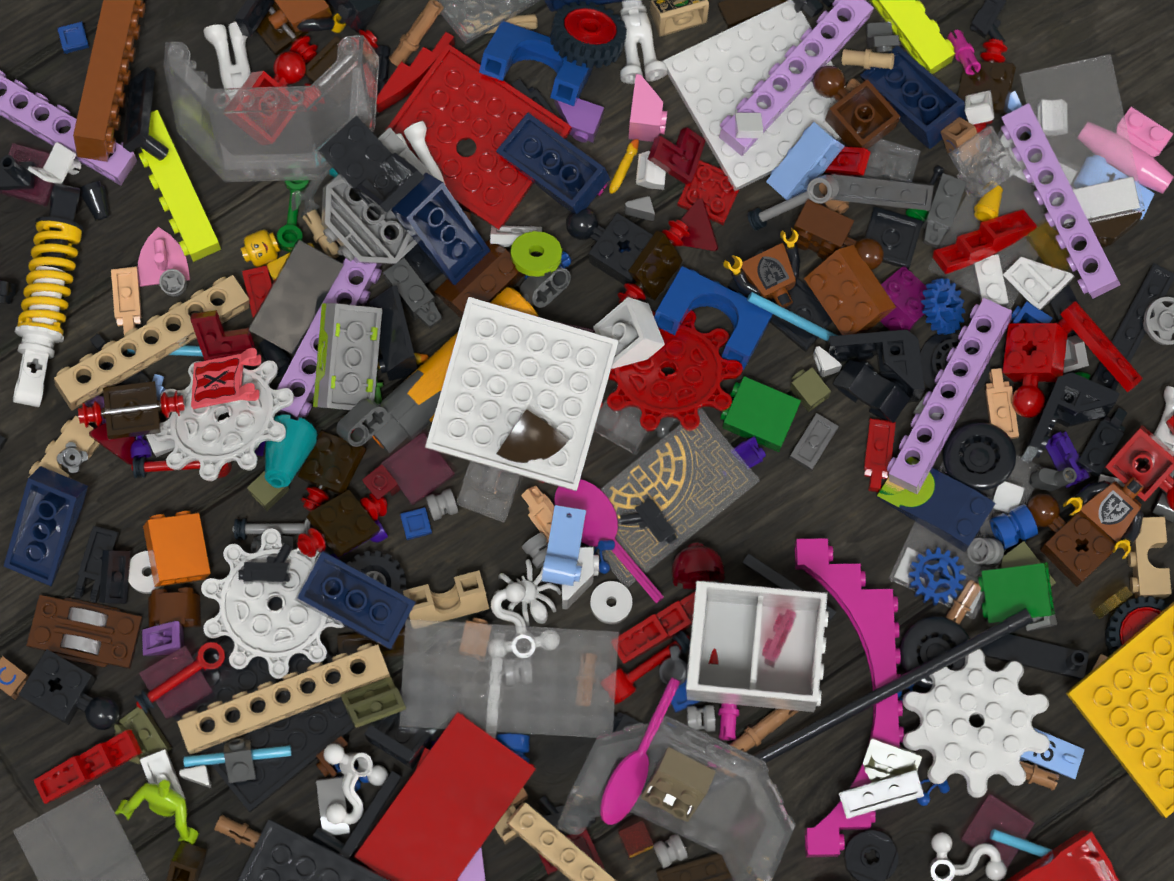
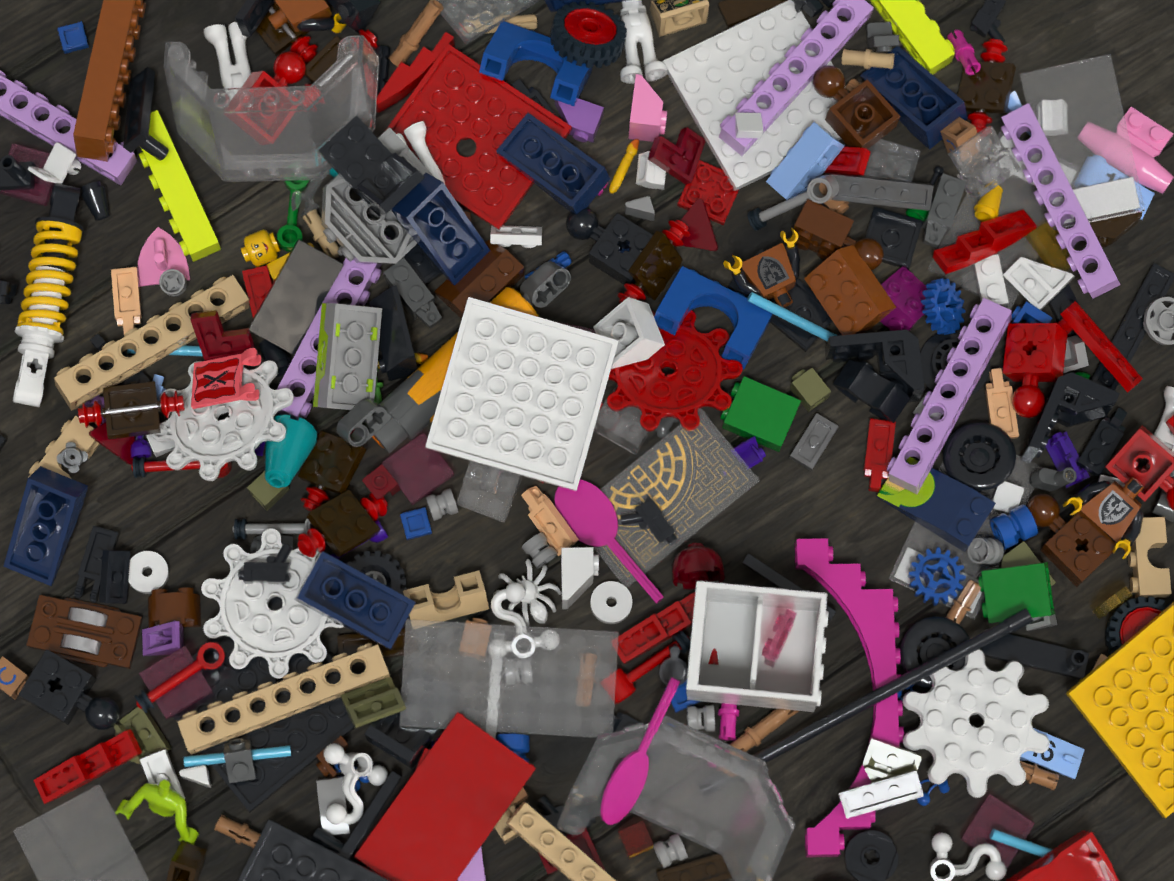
orange brick [143,511,211,587] -> none
dark brown brick [496,409,569,463] -> none
lime tile [511,231,562,277] -> none
light blue door [542,505,586,586] -> none
blue piece [593,540,615,574] -> none
dark tan slope [641,747,716,822] -> none
white slope [813,346,842,377] -> none
white slope [965,91,994,125] -> none

